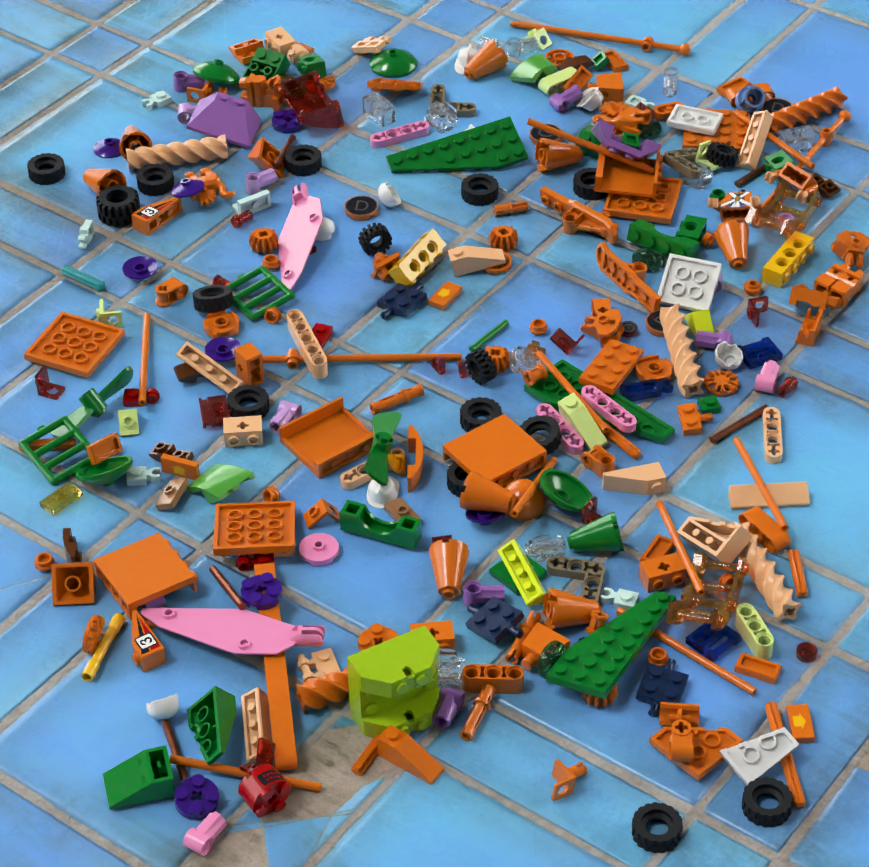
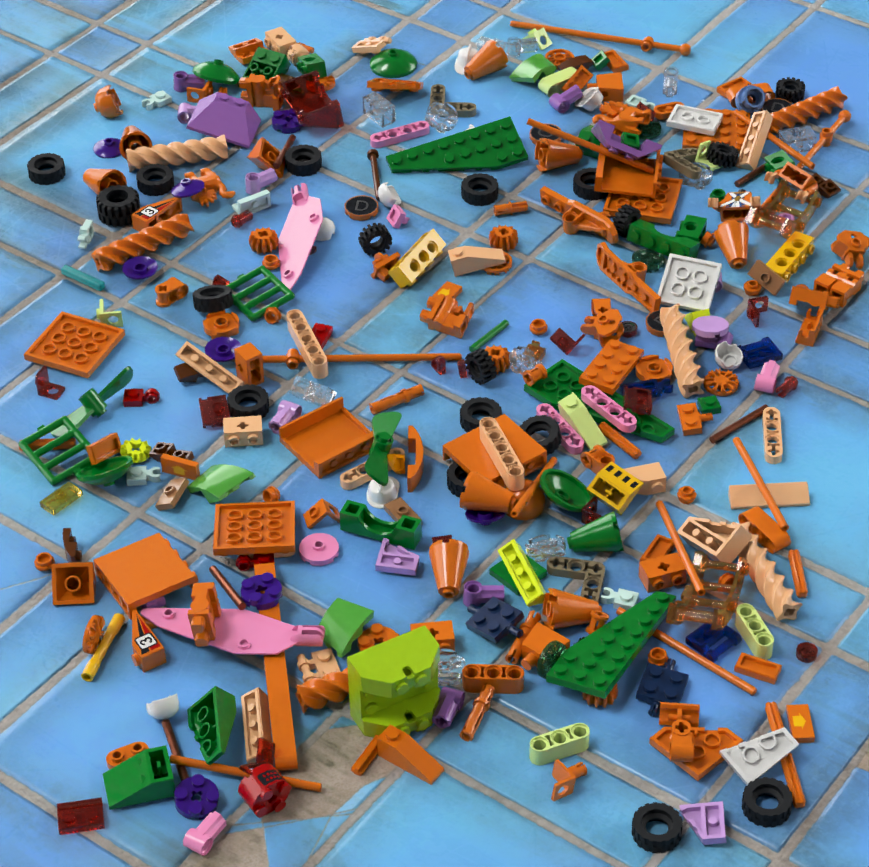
yellowish green bracket [118,409,139,436] -> none
orange piece [138,313,151,406] -> none
dark blue plate [377,282,427,320] -> none
orange piece [536,351,610,433] -> none
none -> clear red plate [57,797,105,835]
none -> orange piece [91,214,194,272]
none -> orange cylinder [93,85,123,118]
none -> orange plate [106,742,149,769]
none -> neon yellow gear [120,438,151,463]
none -> orange hips [187,582,221,647]
none -> clear brick [289,375,337,406]
none -> bright green slope [319,598,374,658]
none -> reddish brown bar [367,149,380,201]
none -> lavender wing [375,538,419,576]
none -> bright pink tile [386,204,409,229]
none -> orange hips [420,294,475,339]
none -> light nougat beam [479,417,525,491]
none -> yellowish green beam [529,723,590,766]
none -> yellow slope [587,461,644,515]
none -> black tyre [612,204,641,238]
none -> clear red plate [623,385,652,415]
none -> orange plate [677,486,697,504]
none -> lavender wing [679,801,726,845]
none -> lavender tile [692,316,729,338]
none -> medium nougat plate [747,259,786,296]
none -> black tyre [775,77,805,104]

